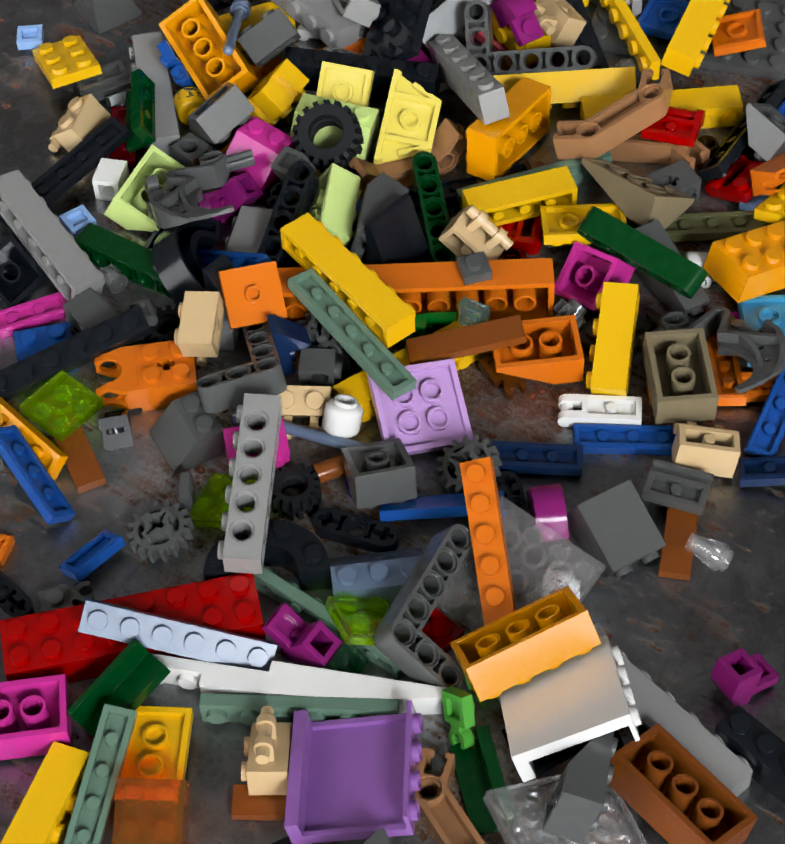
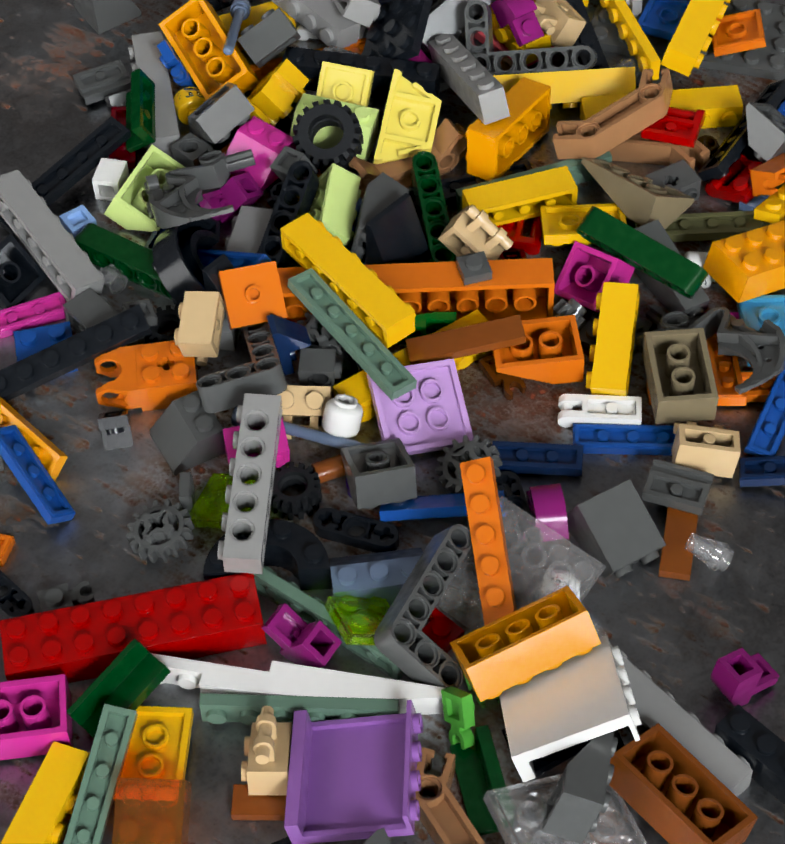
light blue plate [16,24,44,50] -> none
clear neon green plate [19,370,104,442] -> none
yellow plate [32,35,102,89] -> none
dark orange tile [39,393,107,494] -> none
tan brick [48,93,111,152] -> none
blue tile [59,529,126,582] -> none
plate [78,598,277,672] -> none
clear green plate [325,638,369,674] -> none
clear light blue plate [459,297,490,326] -> none

